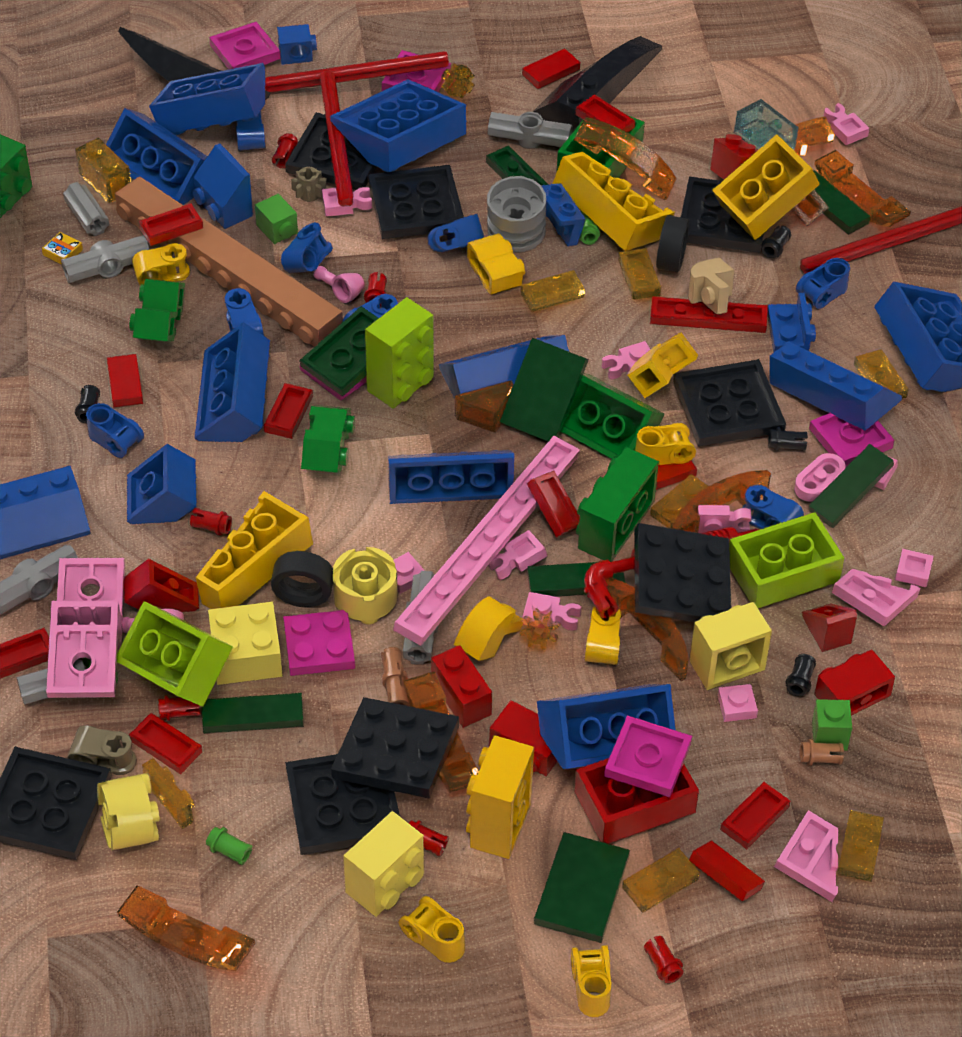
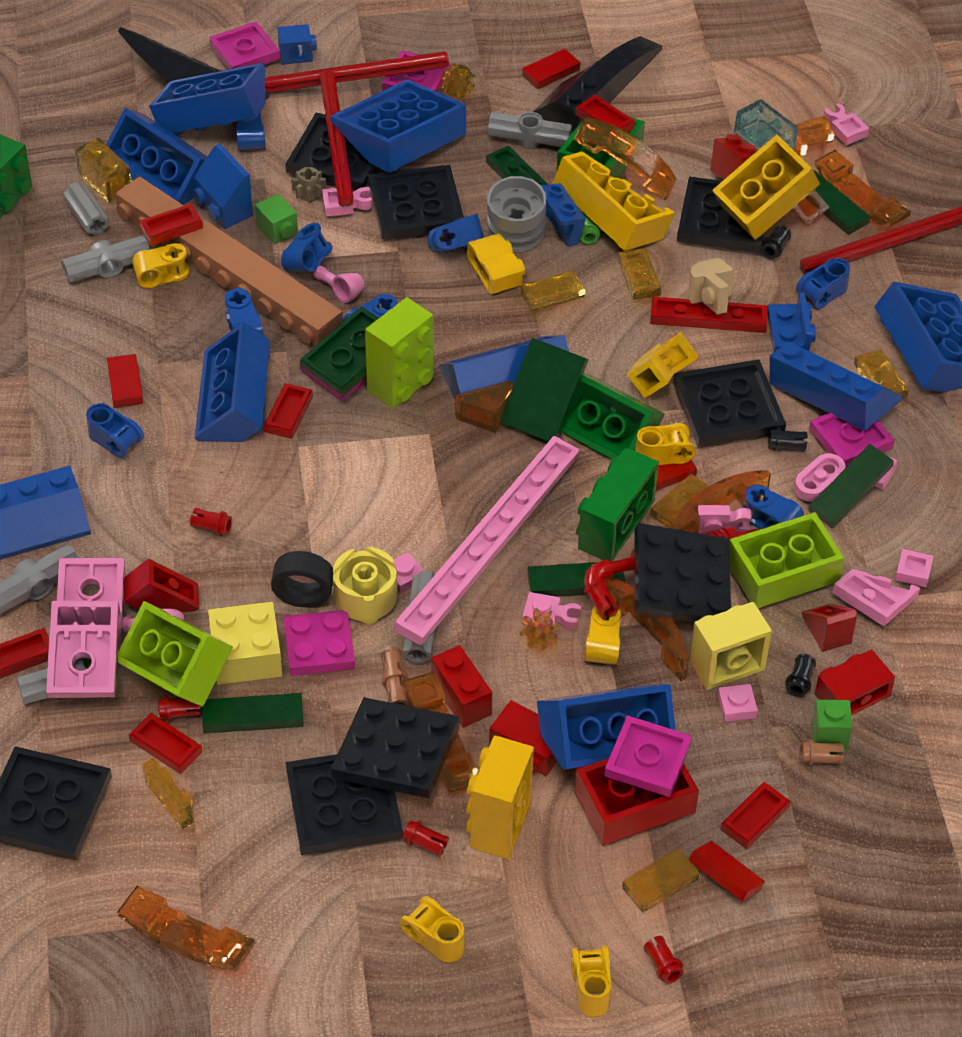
tile [42,232,83,265] -> none
dark tan piece [67,725,137,775] -> none
black pin [75,385,100,424] -> none
light yellow brick [97,773,160,850] -> none
blue slope [127,444,197,524] -> none
green brick [129,279,185,342] -> none
yellow wedge [196,491,313,609] -> none
bright green pin [206,827,253,865] -> none
red pin [272,133,298,168] -> none
green brick [301,405,355,473] -> none
light yellow brick [343,811,424,917] -> none
red pin [364,272,387,307] -> none
blue slope [388,450,514,504] -> none
yellow brick [454,596,525,661] -> none
bright pink plate [489,530,547,580] -> none
red tile [526,470,580,538] -> none
dark green tile [534,832,630,943] -> none
bright pink plate [602,341,650,379] -> none
black tyre [656,215,690,272] -> none
bright pink wing [774,810,838,902] -> none
clear yellow plate [837,810,884,882] -> none

